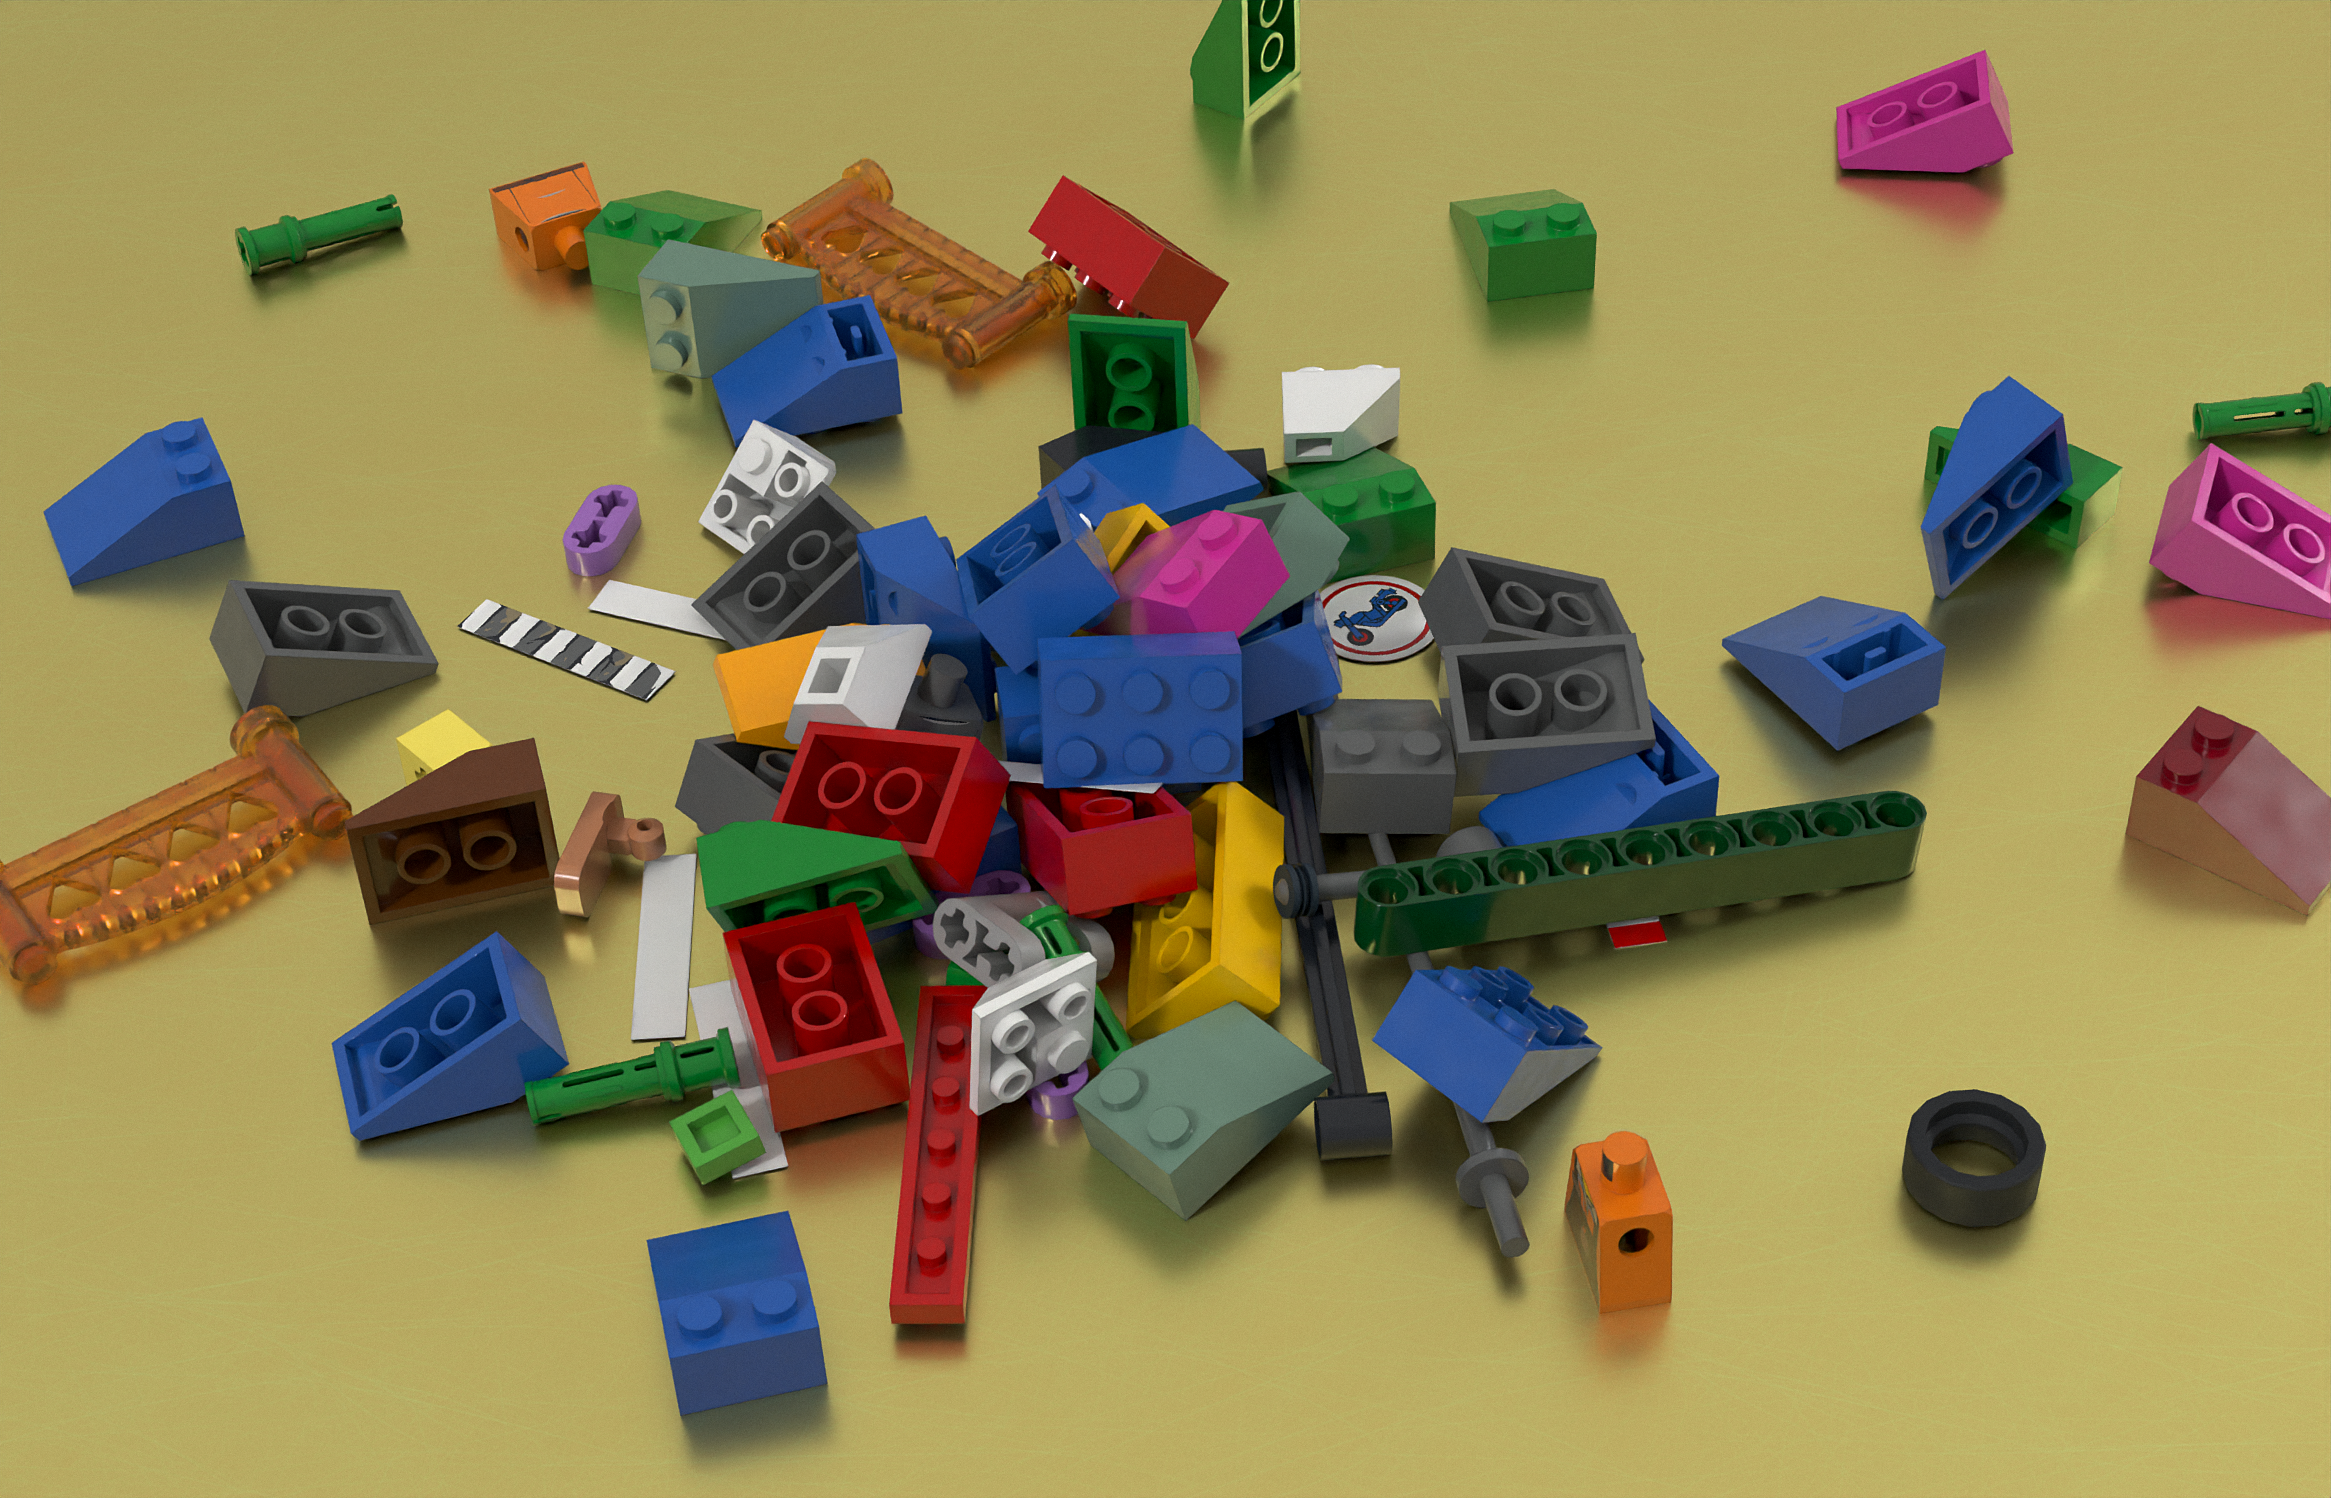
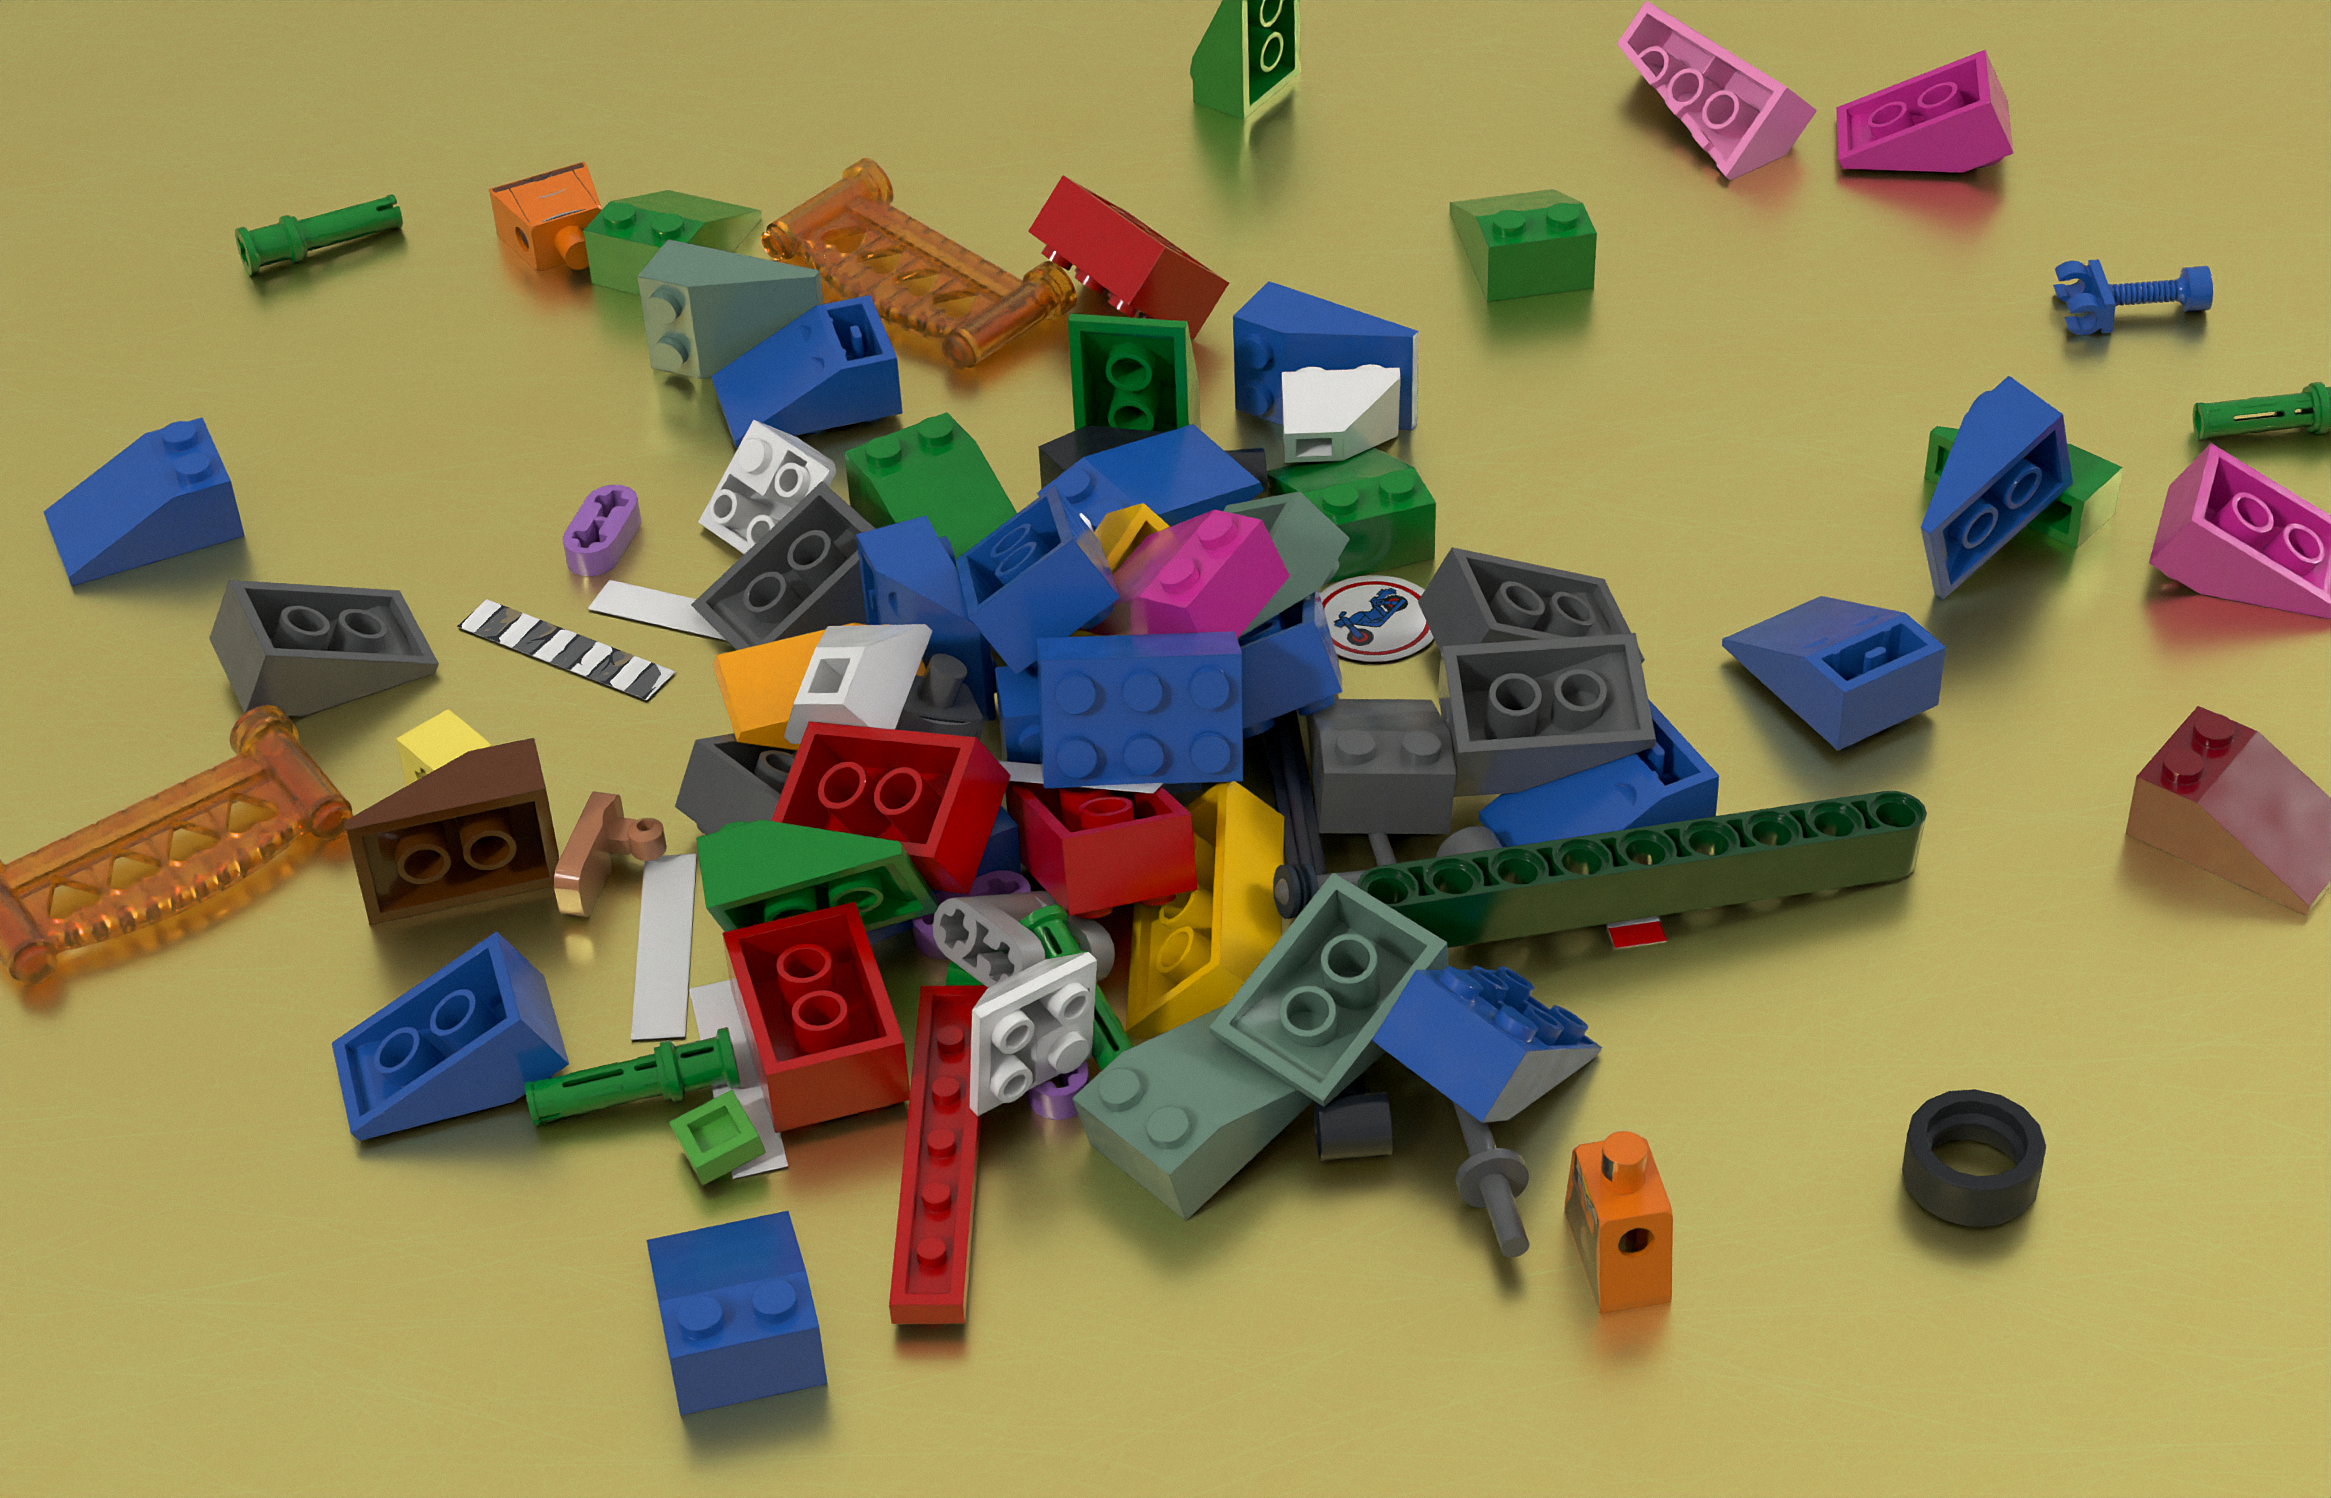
none -> green slope [844,412,1017,570]
none -> sand green slope [1209,872,1448,1107]
none -> blue slope [1233,281,1419,430]
none -> bright pink wedge [1617,0,1817,180]
none -> blue bar [2053,259,2213,336]

